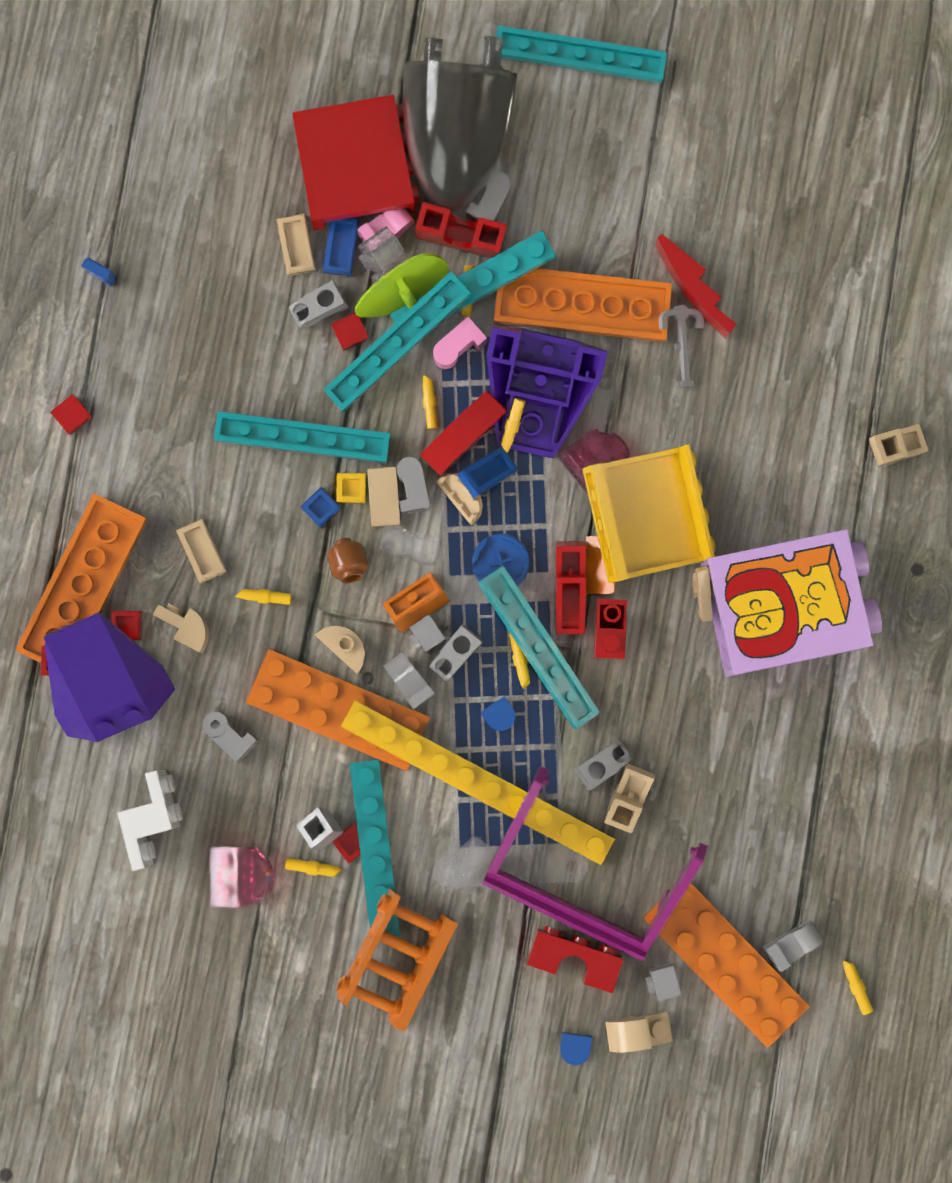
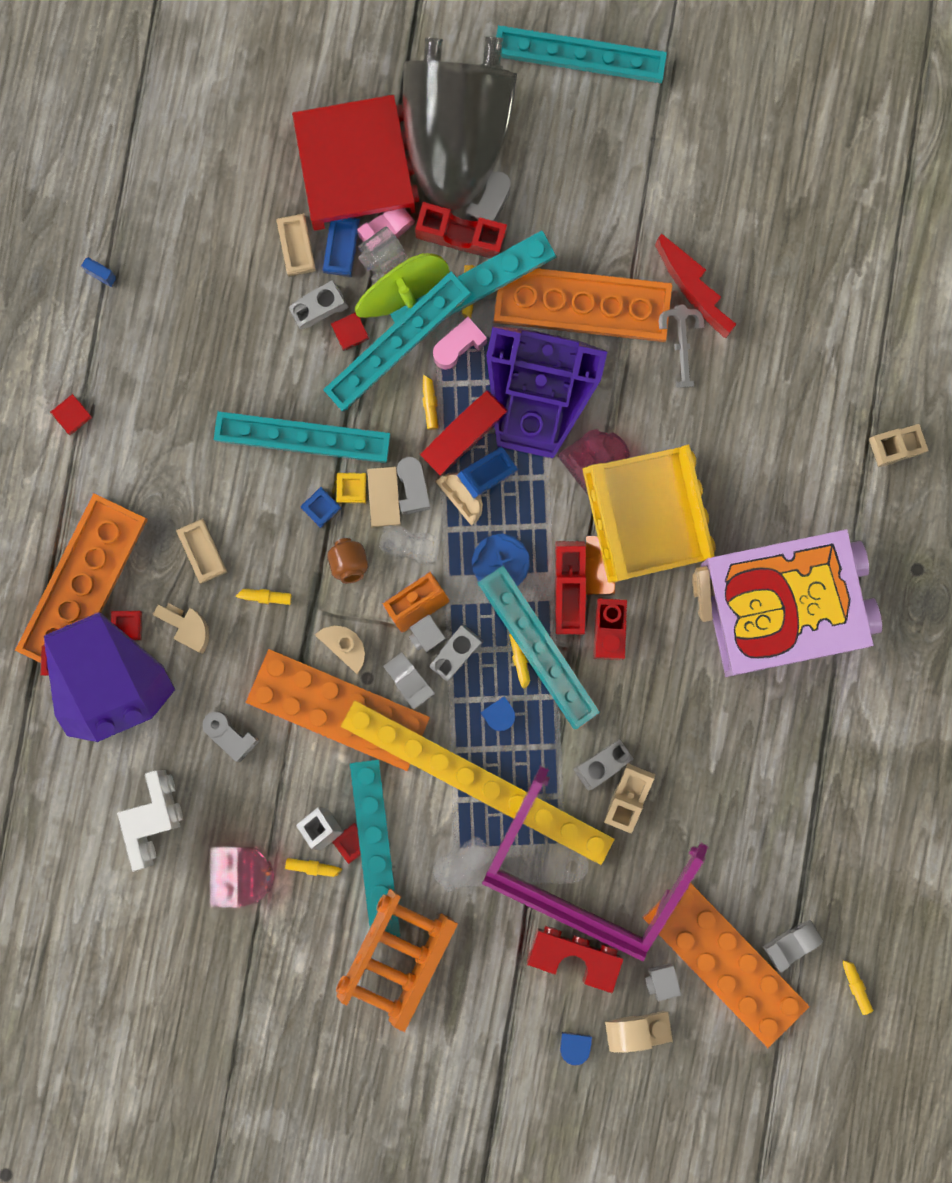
yellow piece [501,398,526,453] -> none

